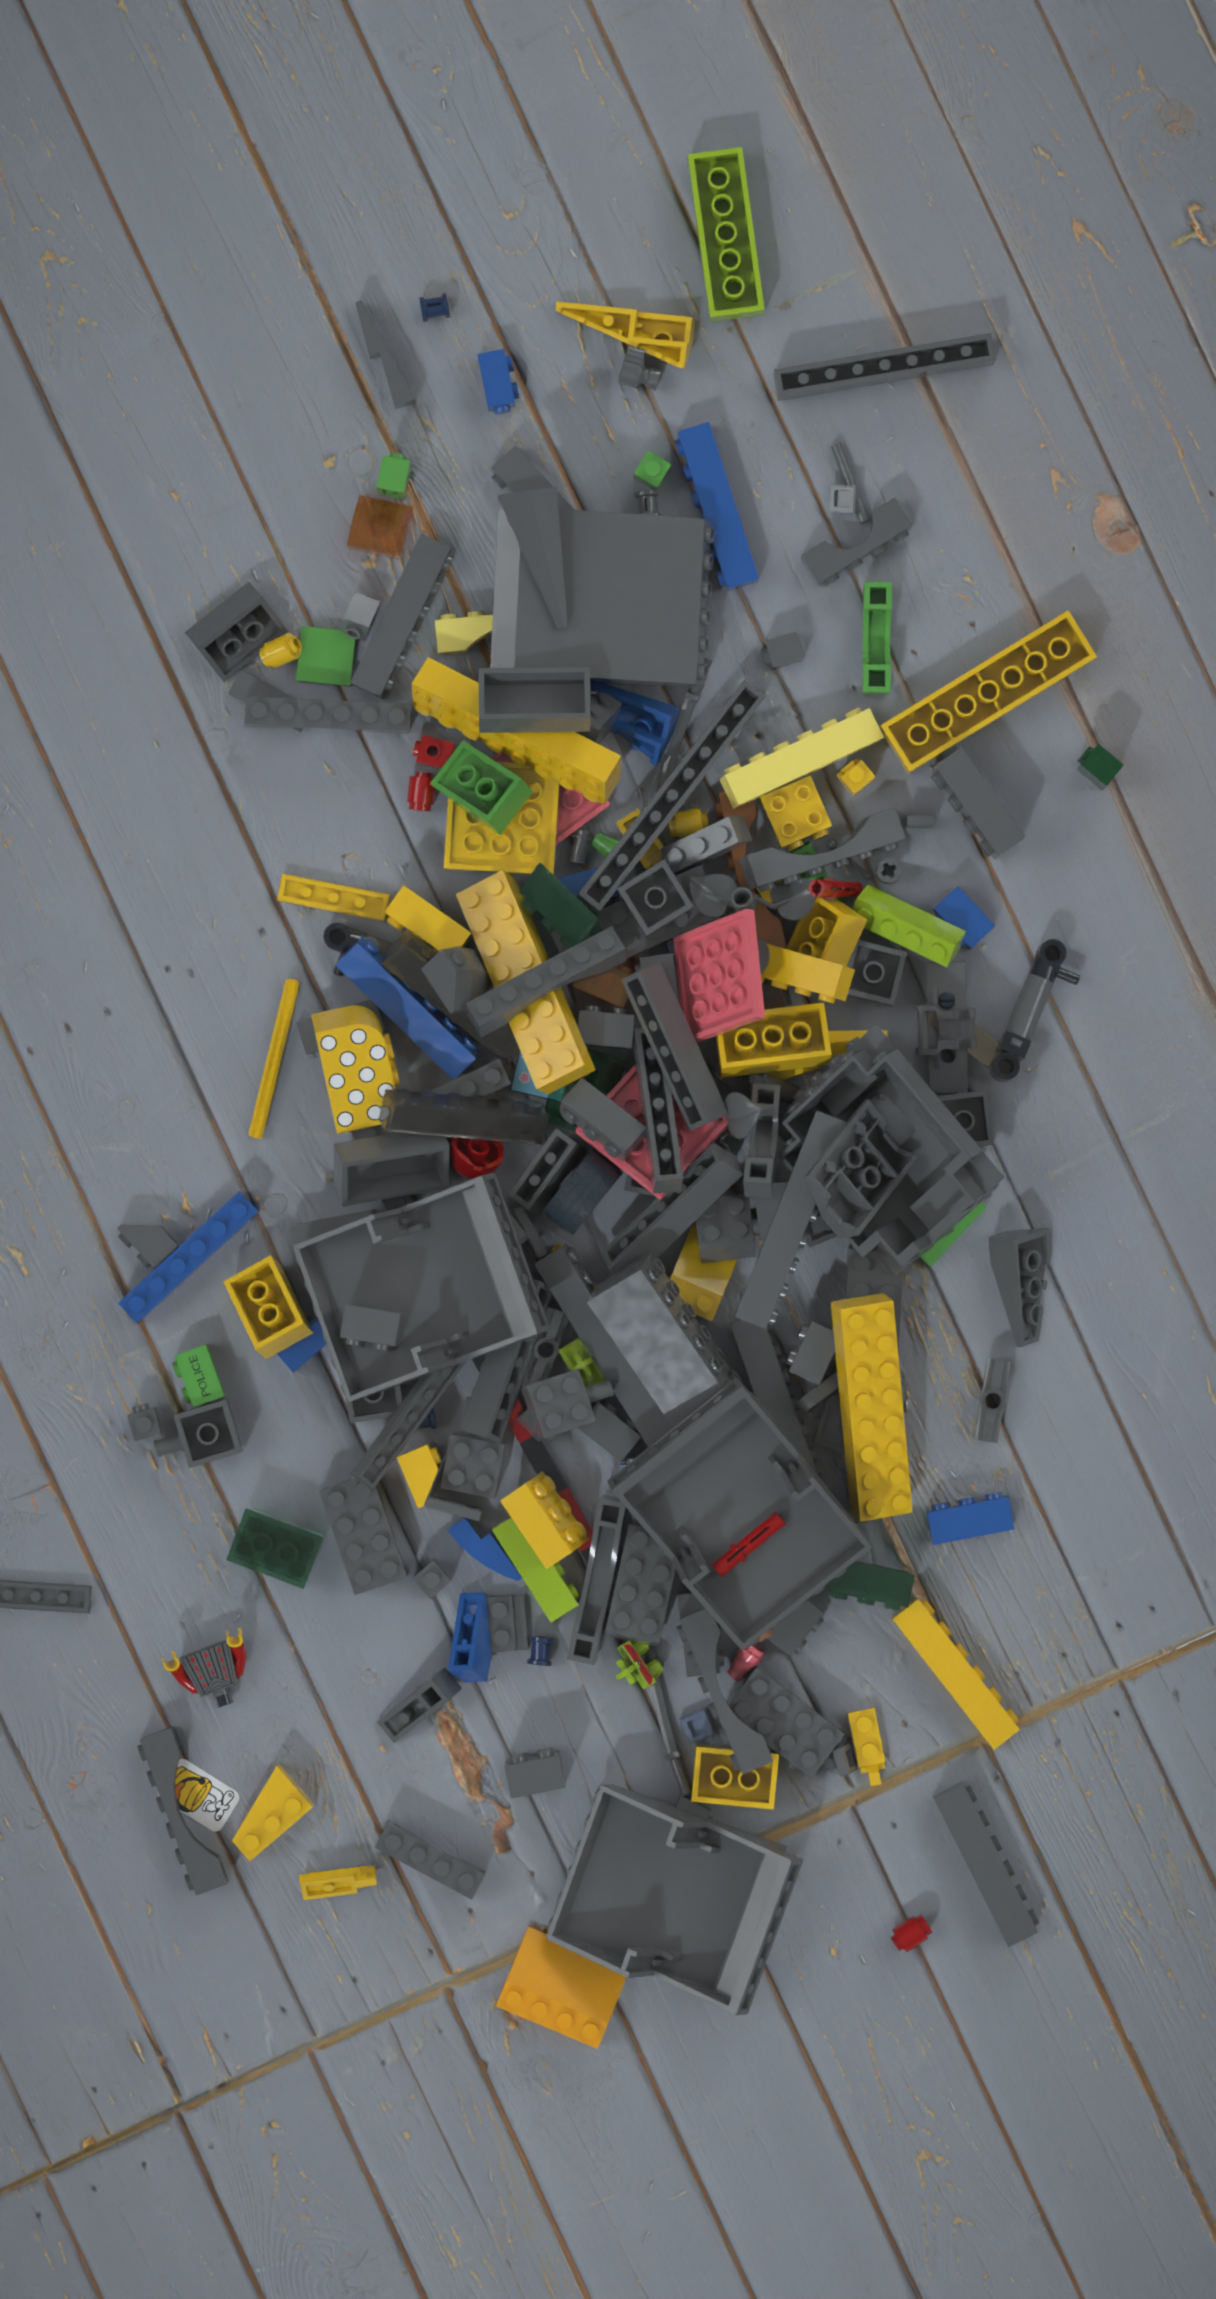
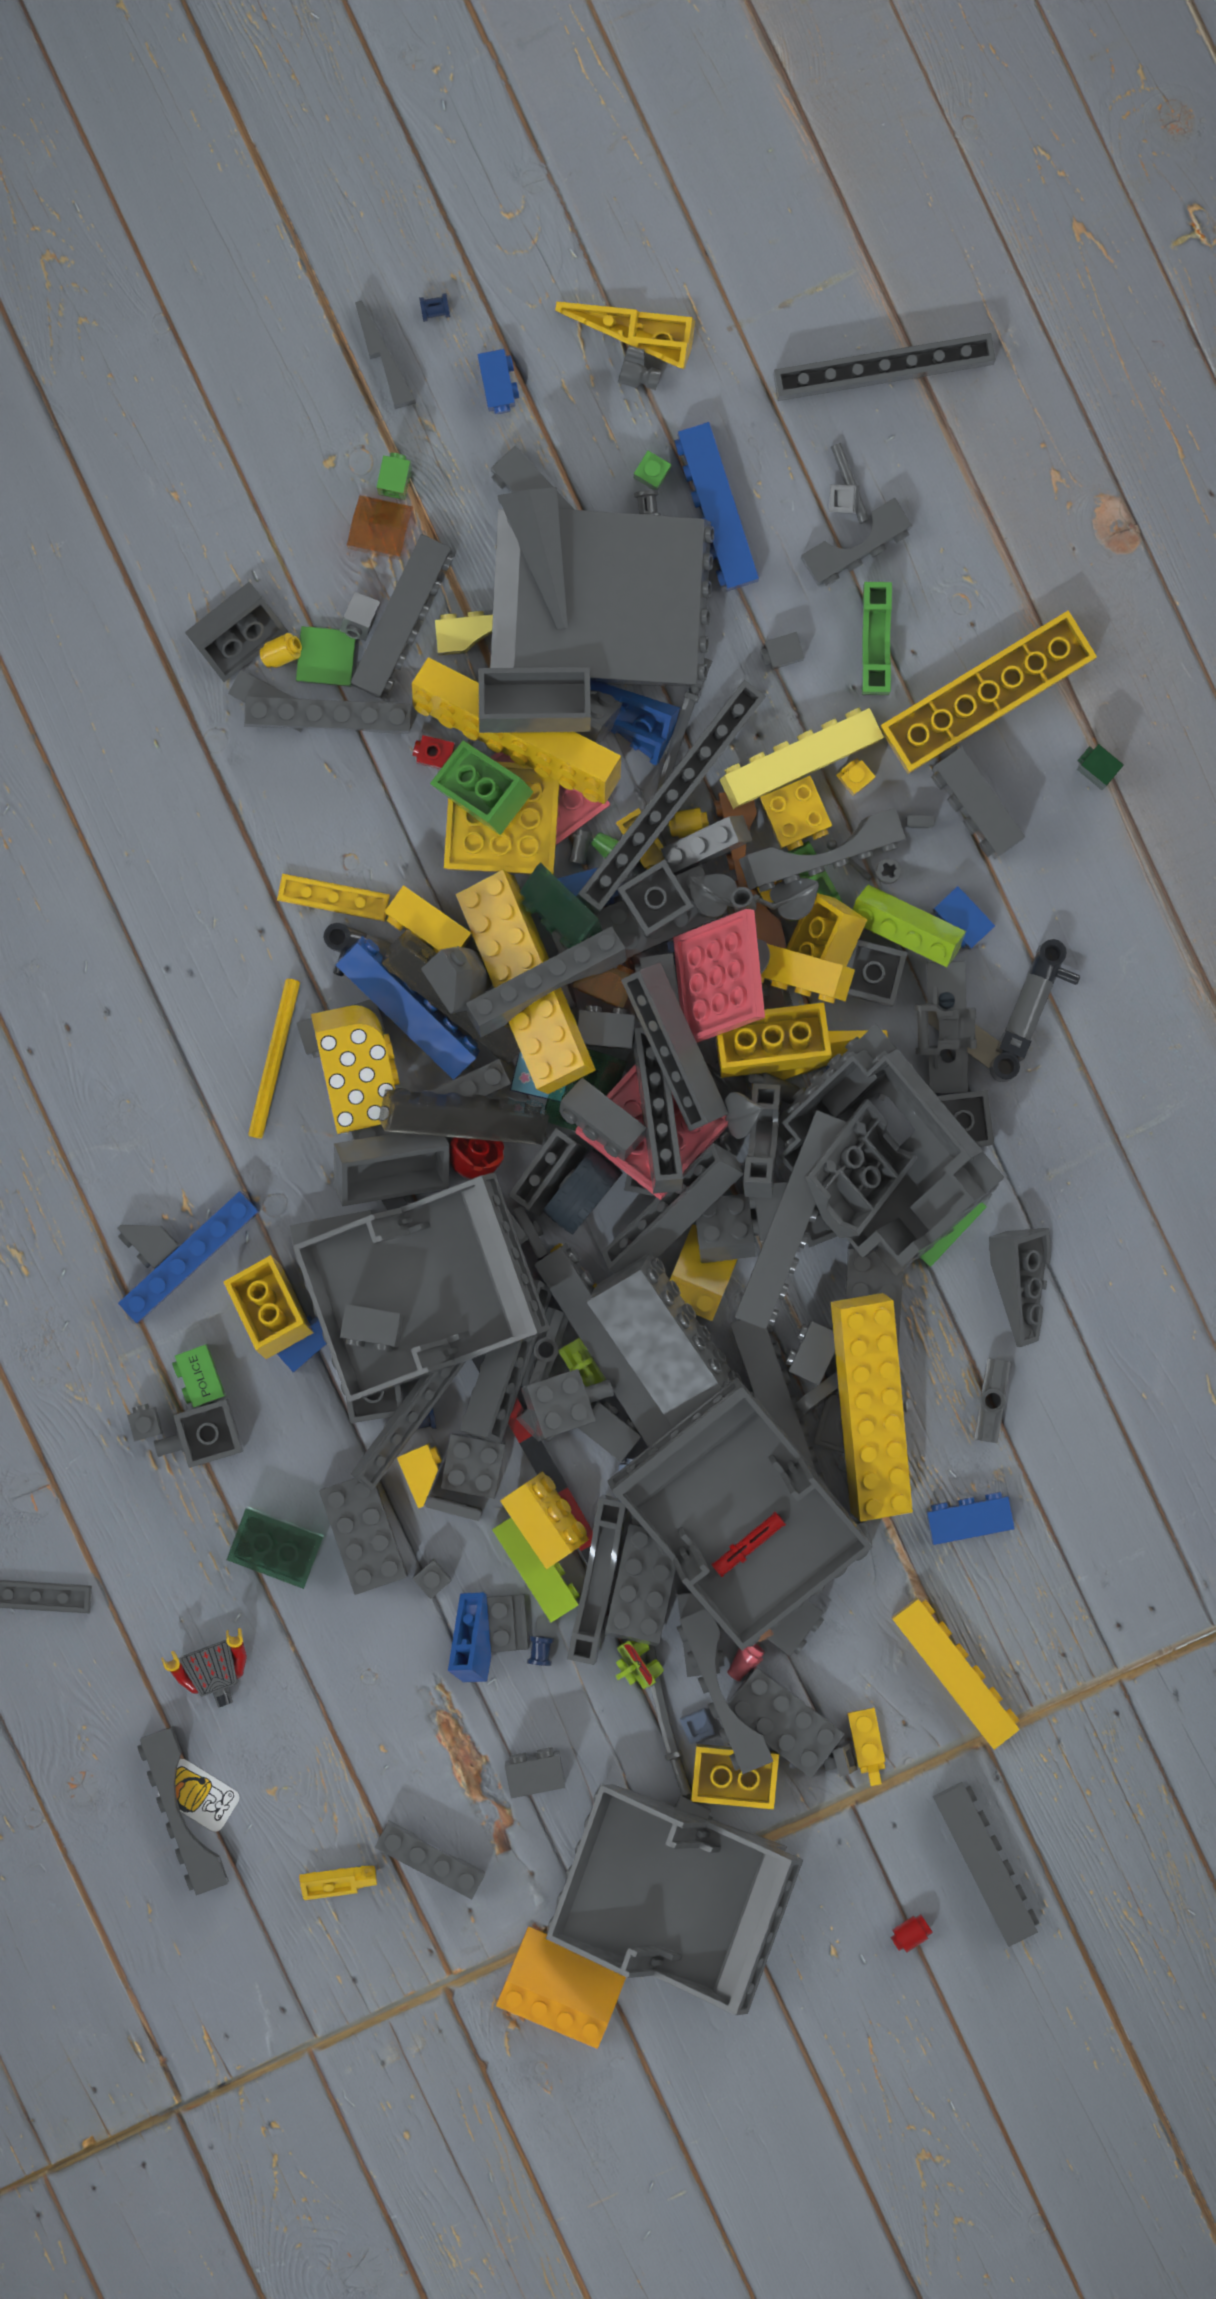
yellow wedge [232,1763,314,1861] -> none
dark grey slope [377,1667,462,1743] -> none
red brick [407,771,436,812] -> none
blue slope [447,1518,522,1581] -> none
lime brick [687,147,765,323] -> none
red pin [809,878,863,900] -> none
clear green brick [825,1561,915,1611] -> none

